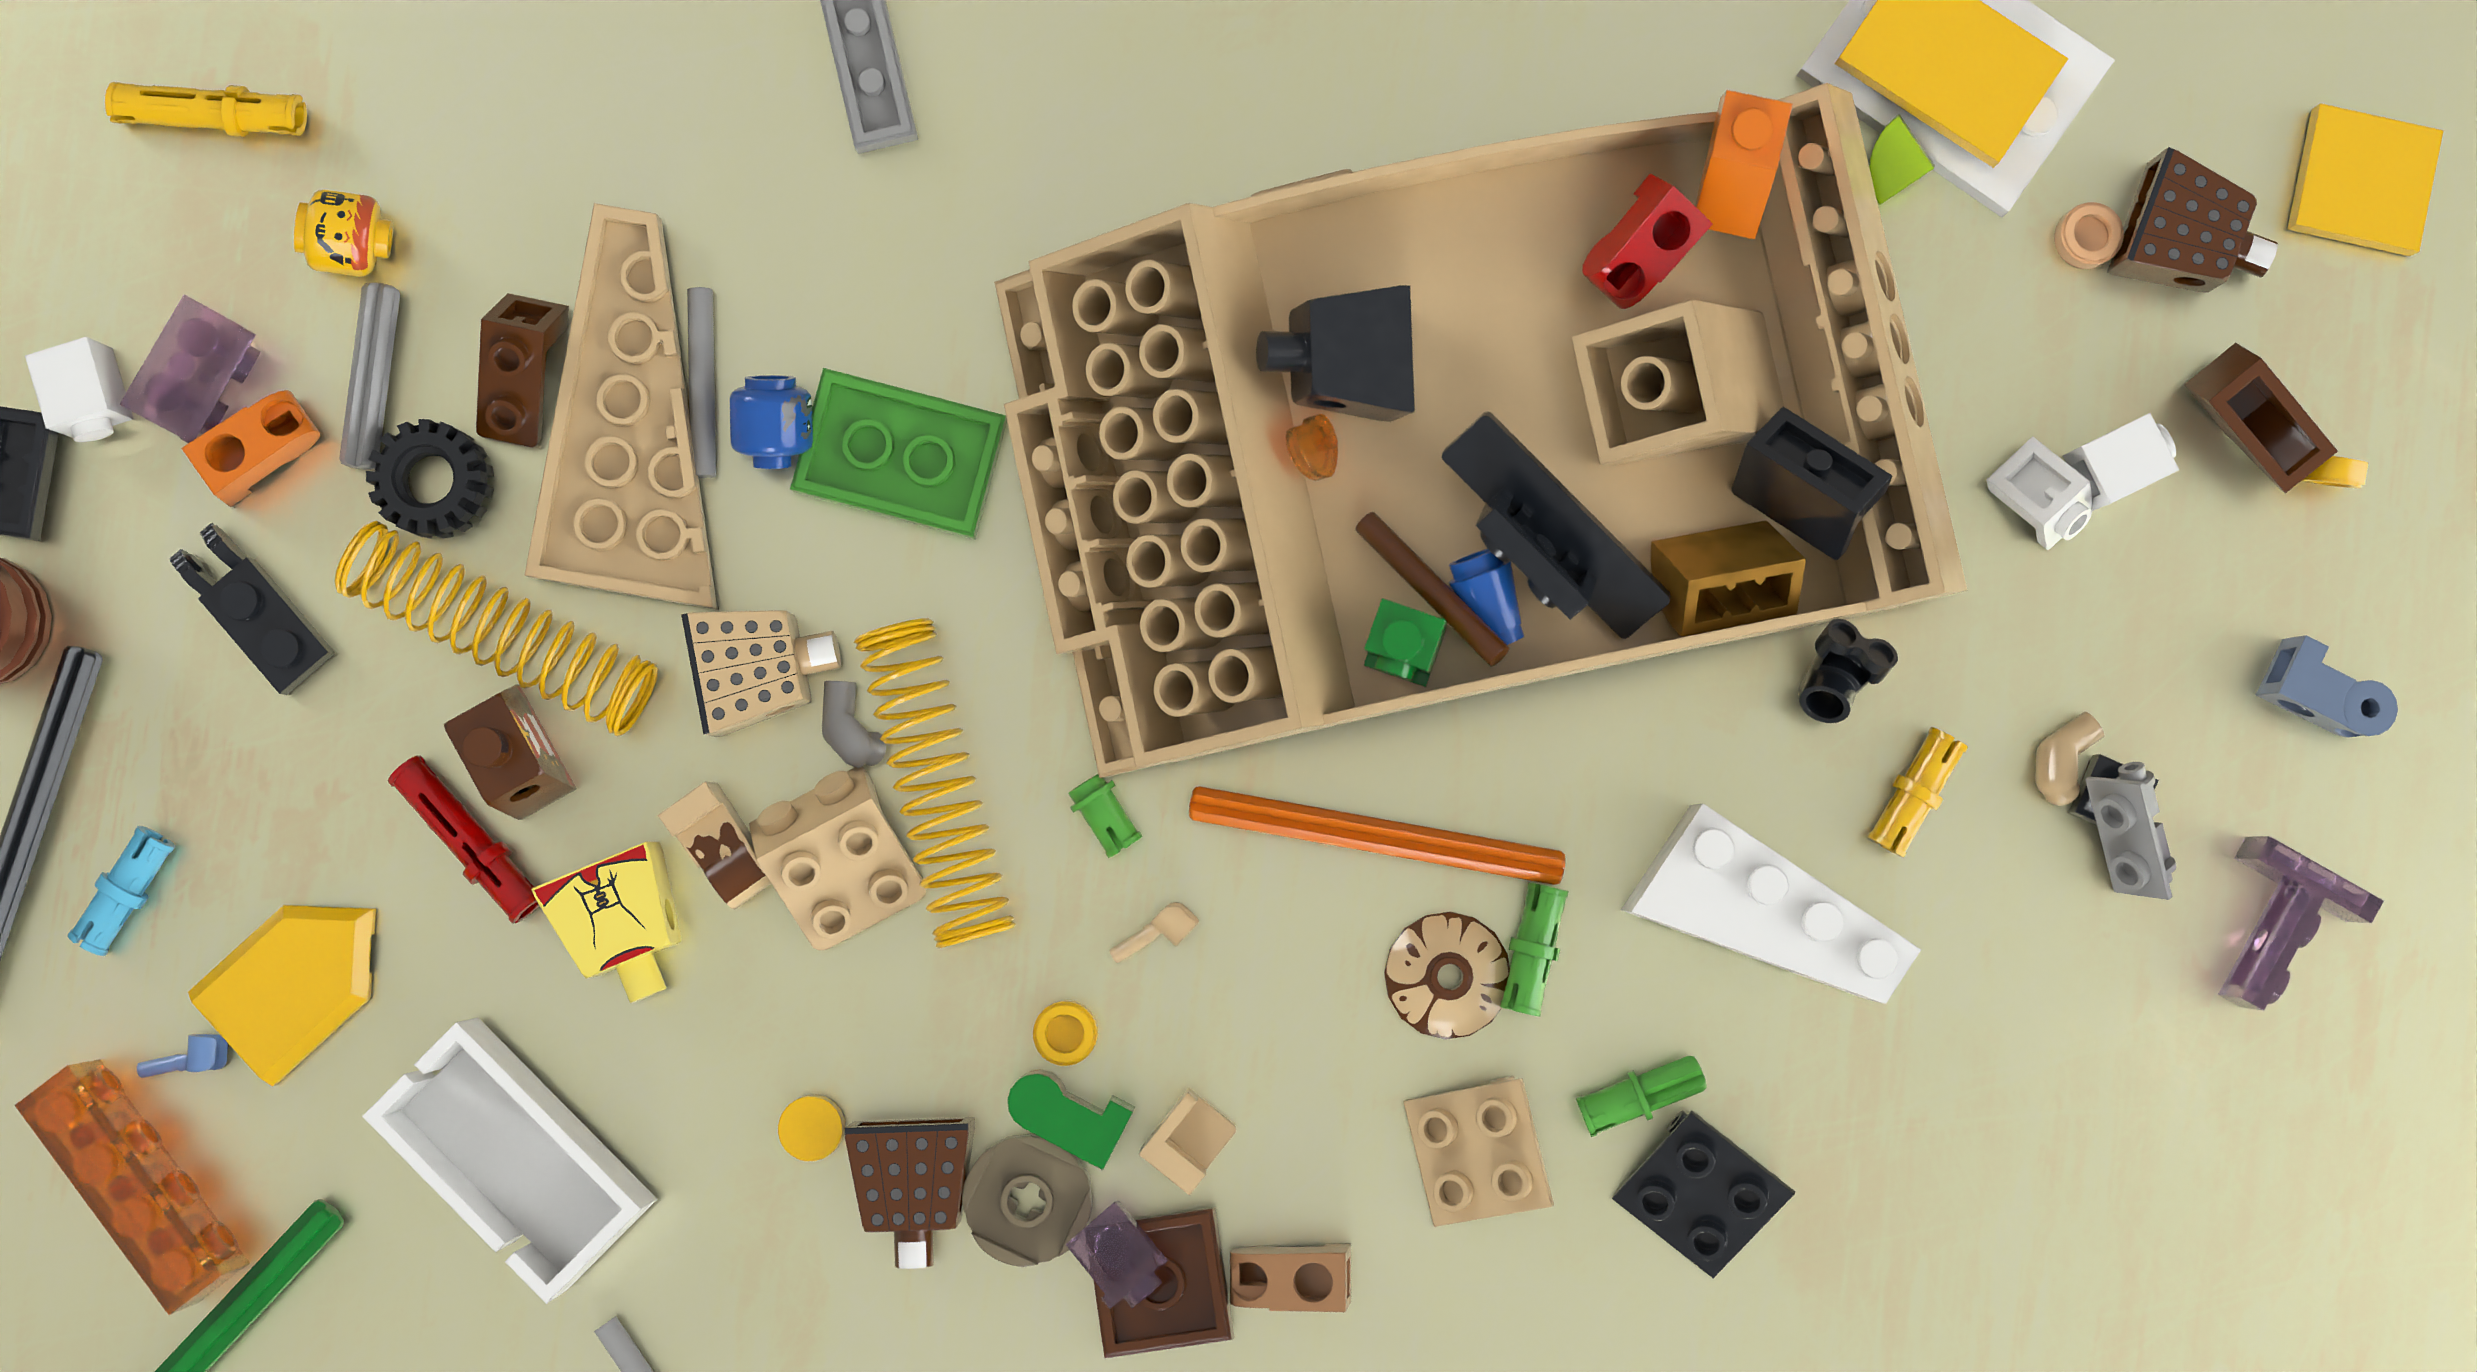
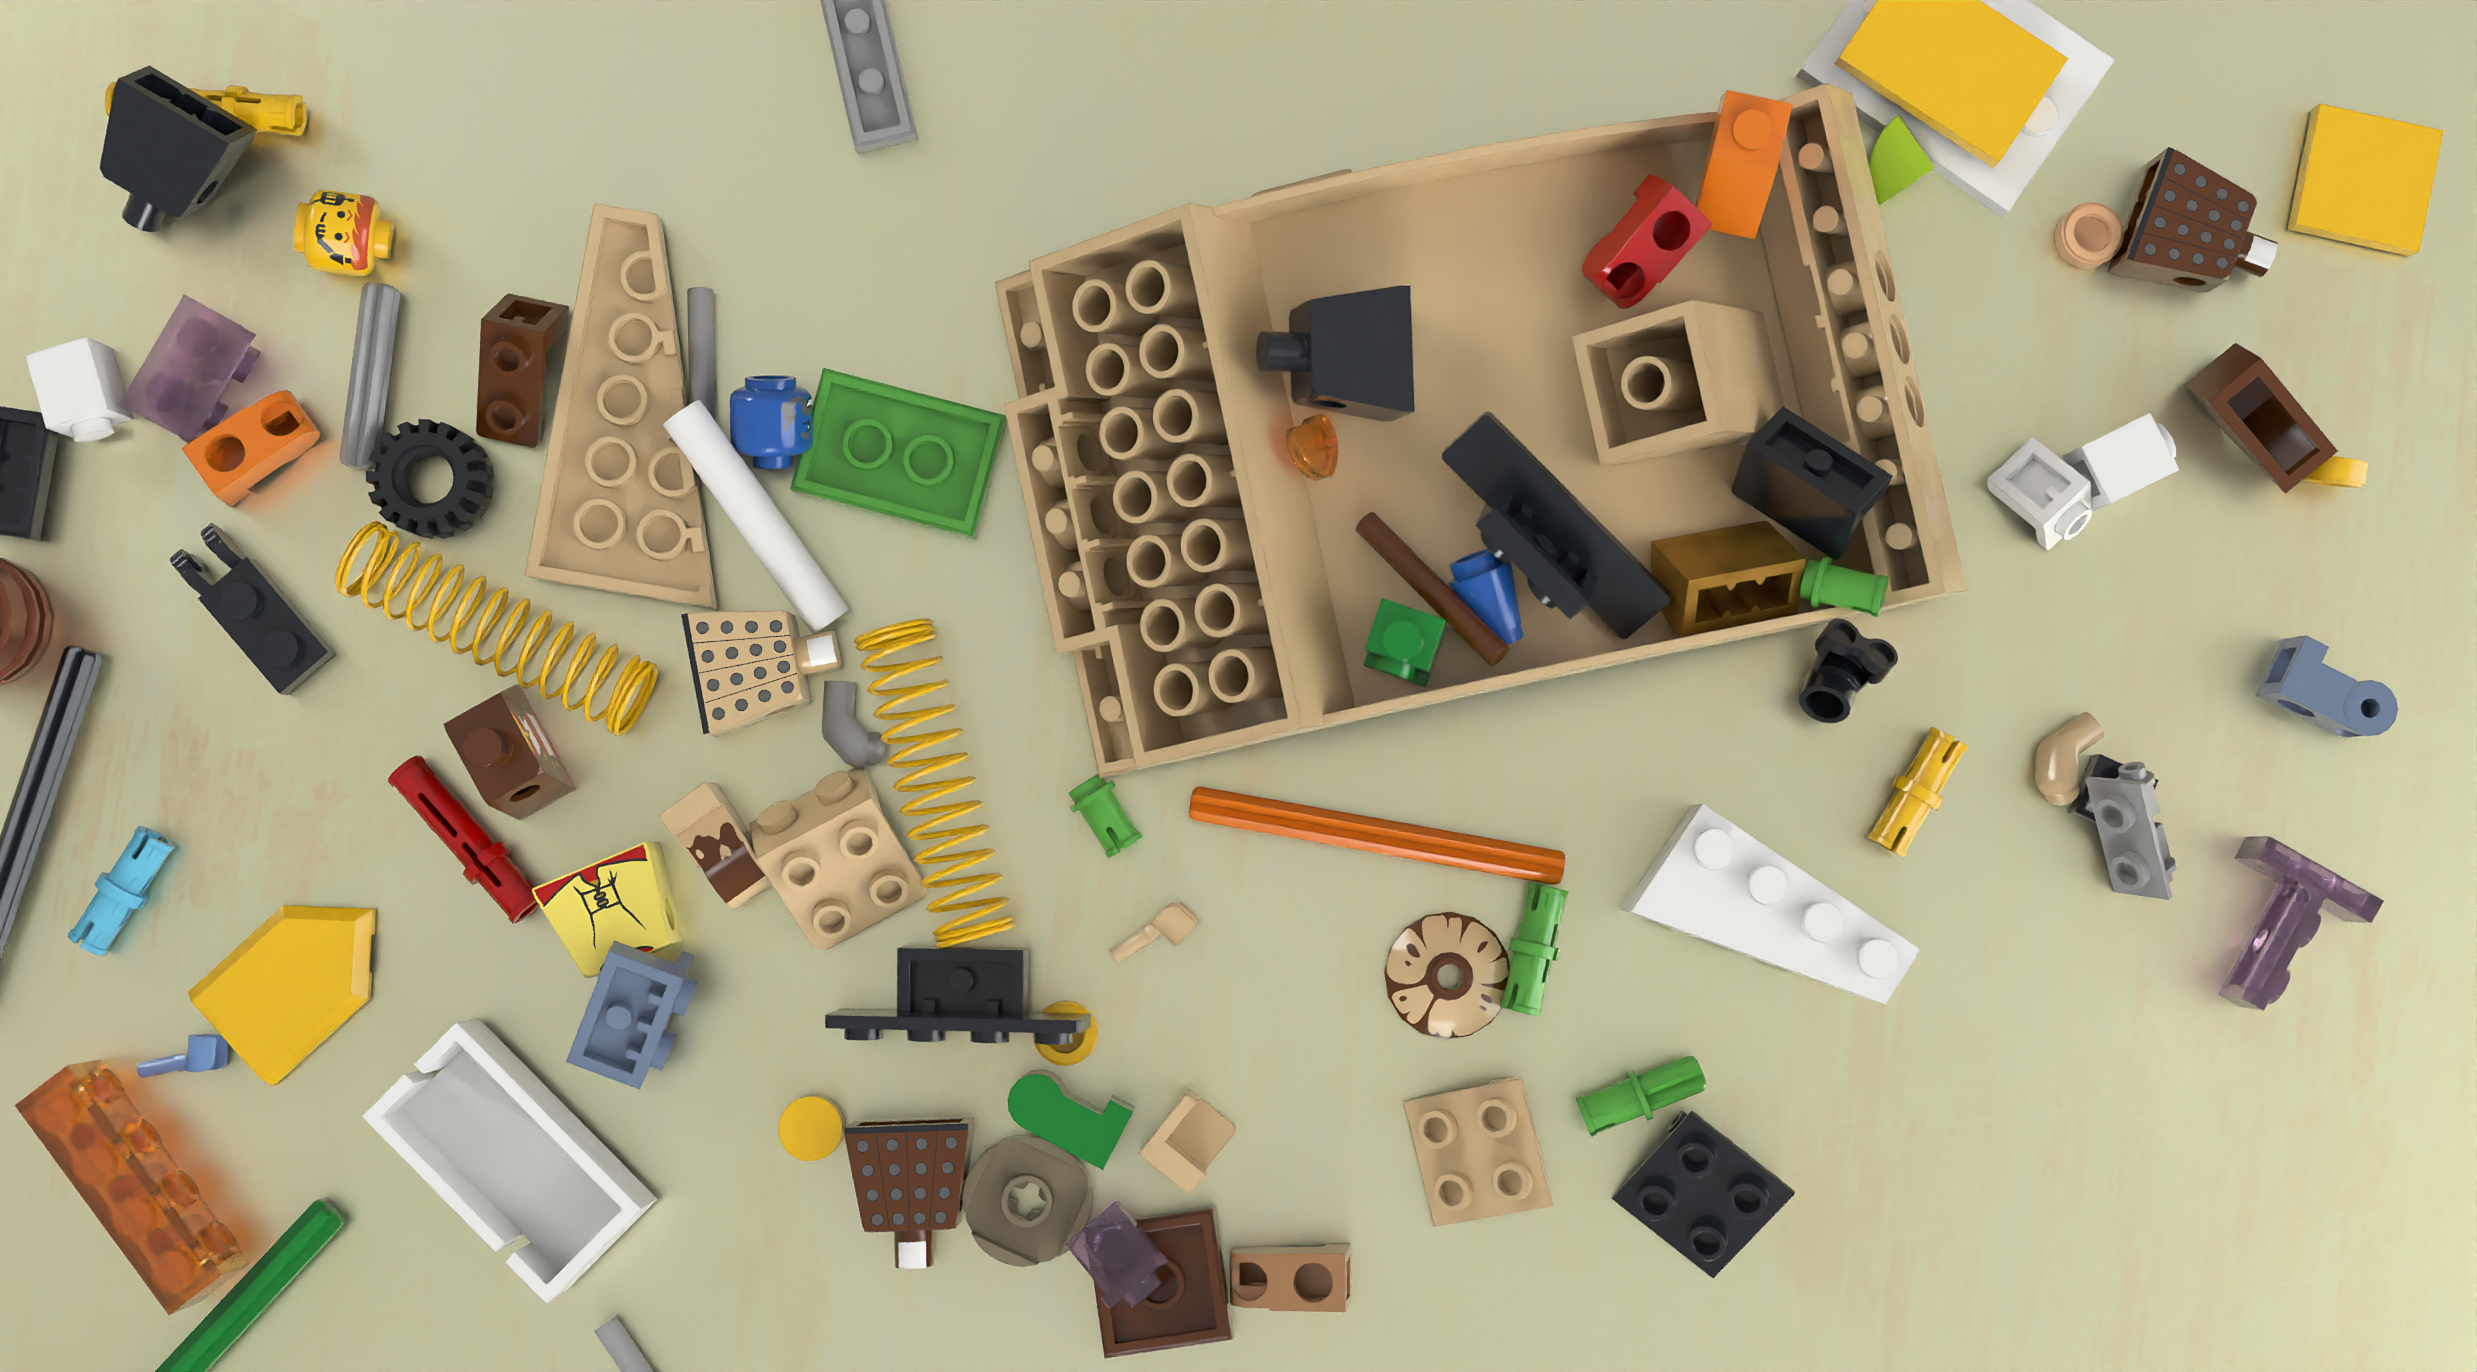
none -> black torso [99,65,258,232]
none -> sand blue bracket [566,940,698,1089]
none -> white piece [663,400,849,634]
none -> black bracket [825,946,1091,1045]
none -> bright green pin [1800,556,1889,618]

